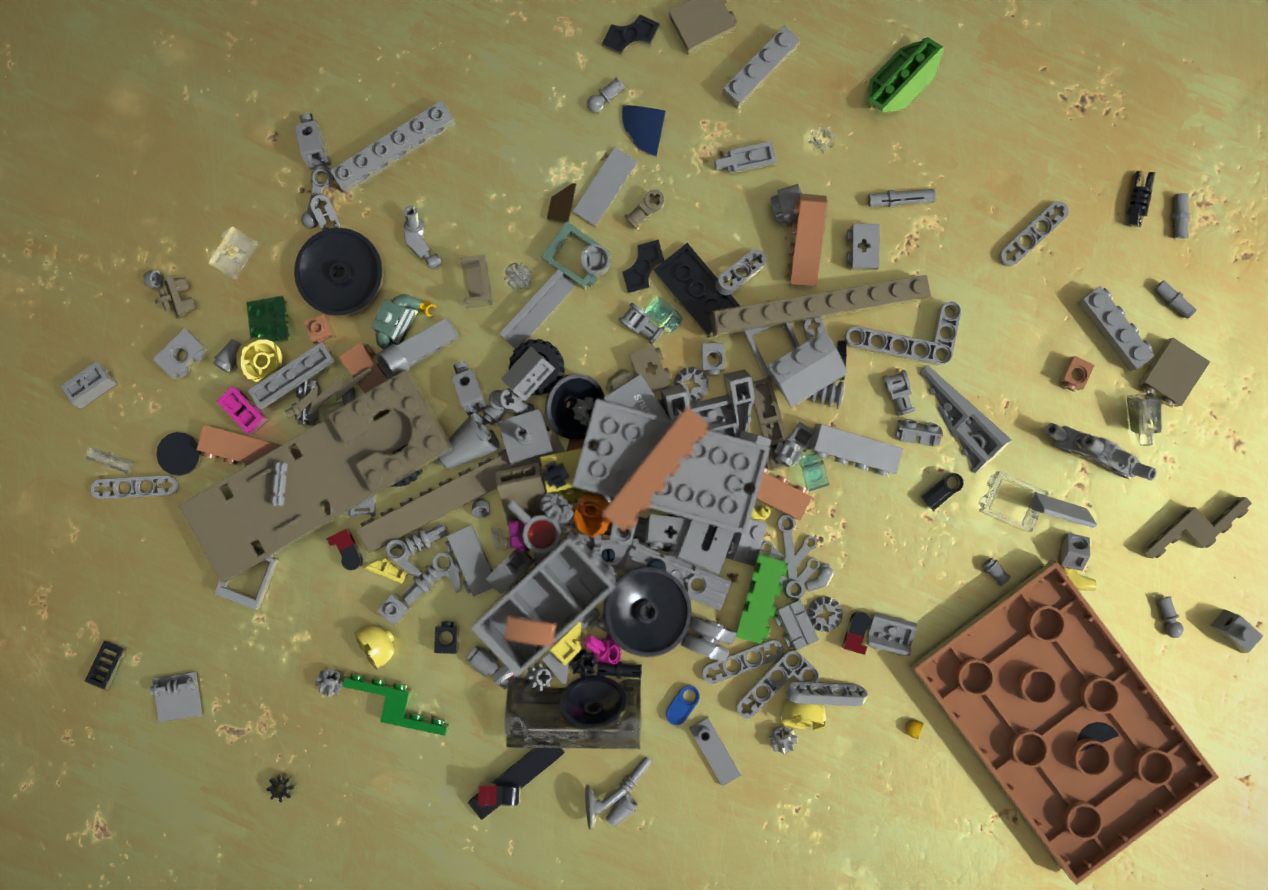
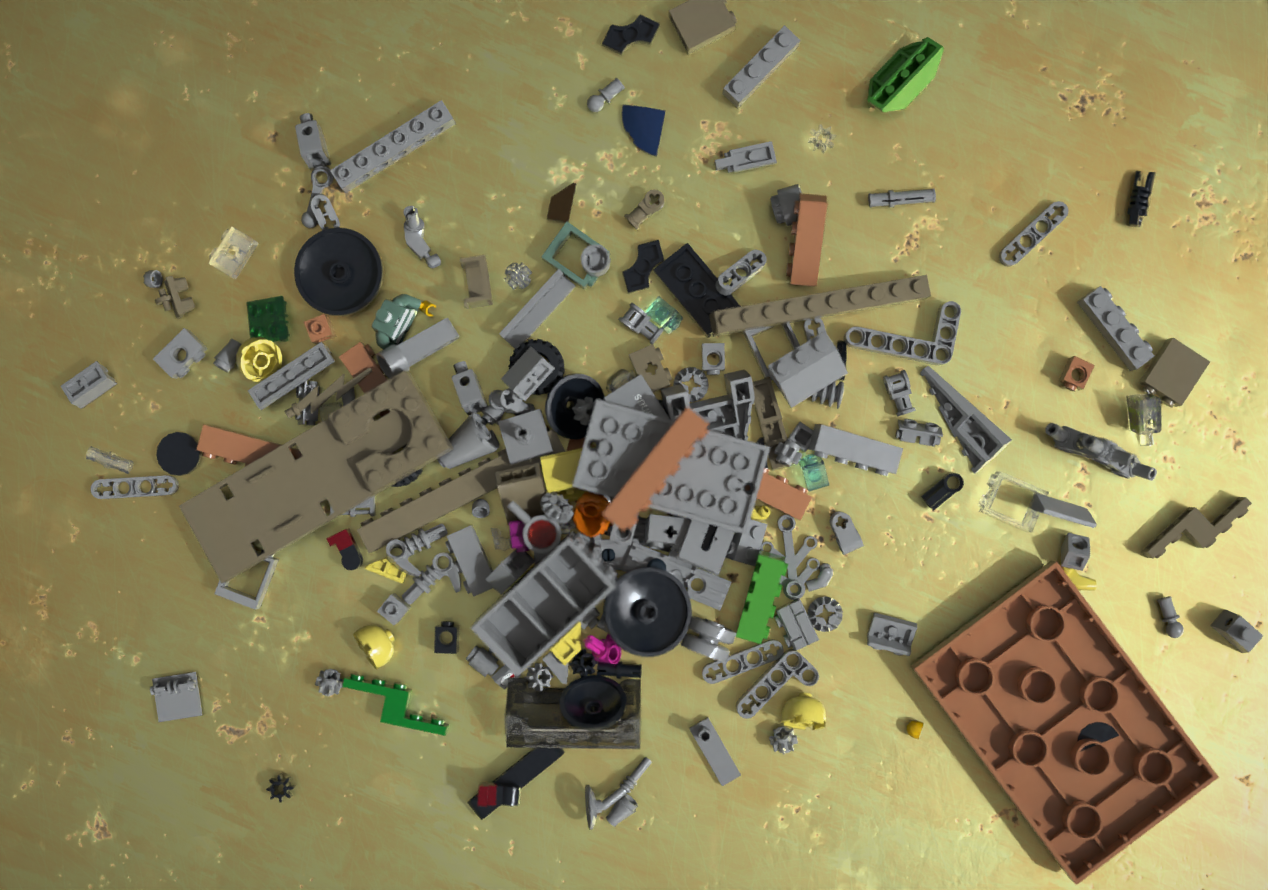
black slope [85,641,125,691] -> none
dark pink brick [216,386,268,434] -> none
light grey axle [271,462,287,506] -> none
nougat slope [505,615,556,646] -> none
black gear [542,461,570,489] -> none
light grey piece [573,147,638,227] -> none
blue piece [666,685,700,725] -> none
light grey tile [740,431,771,447] -> none
light grey beam [786,682,868,706] -> none
leg [842,611,871,655] -> none
light grey brick [846,224,880,271] -> none
light grey pin [983,558,1011,586] -> none
light grey pin [1154,280,1197,319] -> none
light grey pin [1173,193,1191,239] -> none
none -> light grey piece [829,511,864,555]

